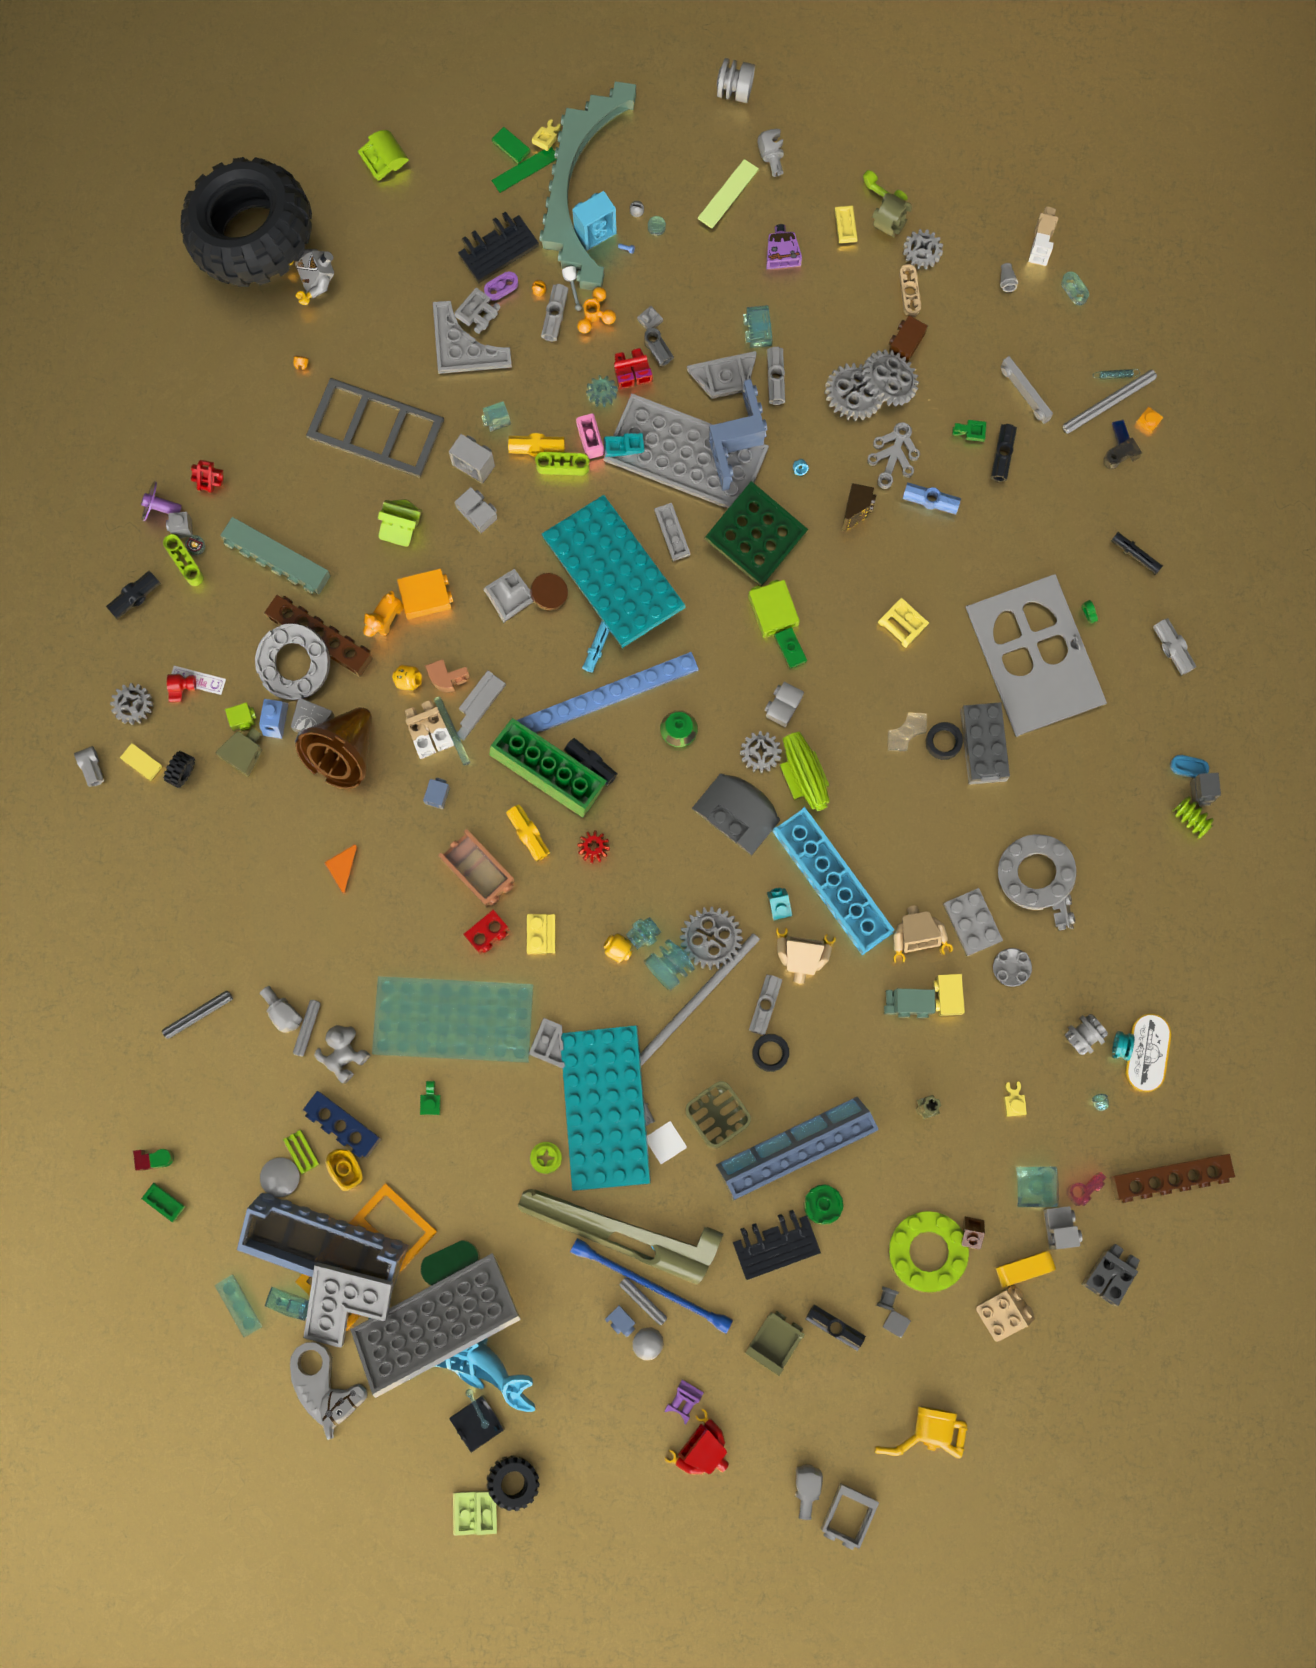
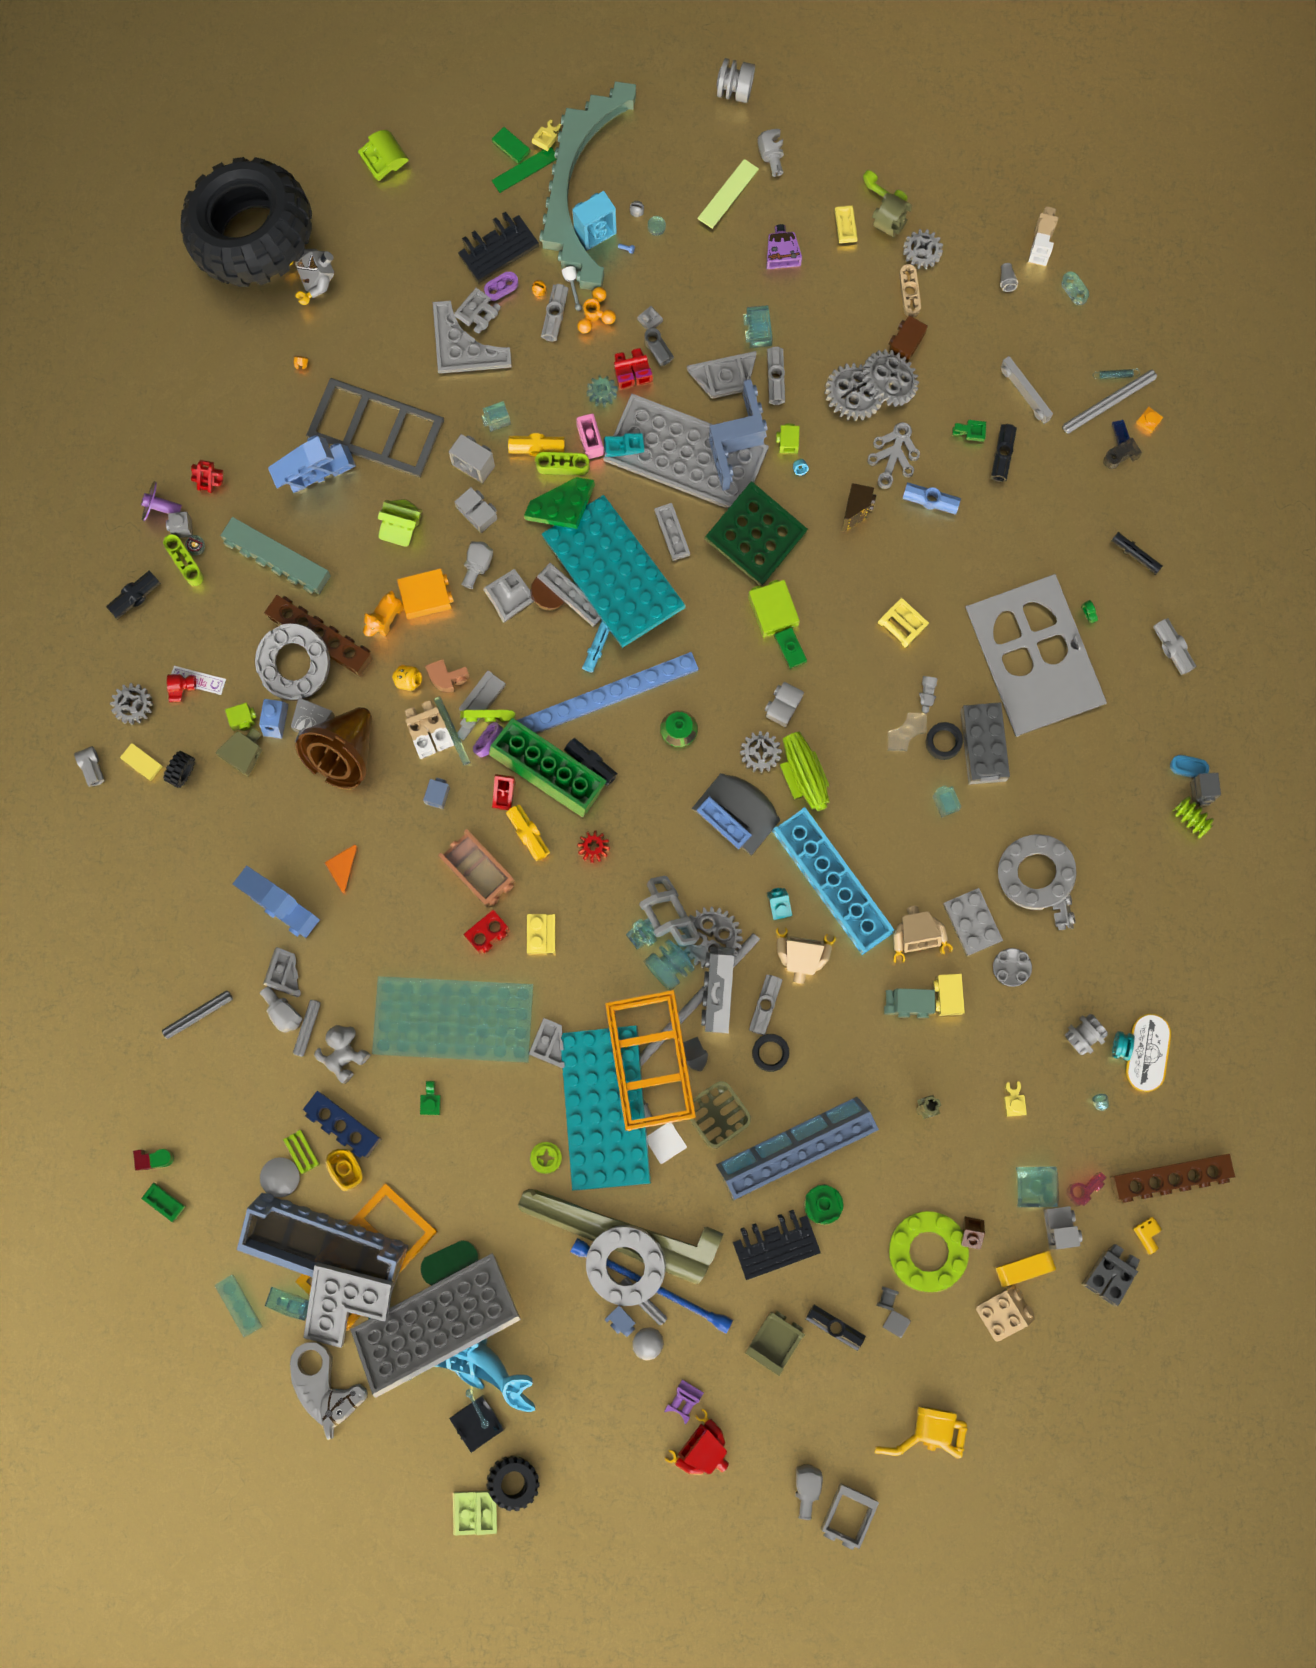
yellow head [603,933,633,962] -> none
none -> medium blue wedge [233,865,320,938]
none -> light grey wing [263,947,301,997]
none -> medium blue wedge [268,435,356,493]
none -> lime hinge [460,710,516,722]
none -> light grey piece [461,541,493,589]
none -> medium lavender plate [473,722,503,757]
none -> red slope [492,774,516,810]
none -> green plate [524,477,595,529]
none -> light grey tile [537,562,601,627]
none -> light grey plate [586,1225,666,1306]
none -> light orange door [605,990,696,1131]
none -> light grey bar [639,876,699,947]
none -> dark grey tile [683,1037,708,1071]
none -> medium blue tile [696,796,752,850]
none -> piece [701,947,734,1033]
none -> lime brick [776,423,800,454]
none -> light grey piece [919,676,938,714]
none -> clear light blue brick [933,786,961,817]
none -> yellow piece [1133,1217,1162,1255]

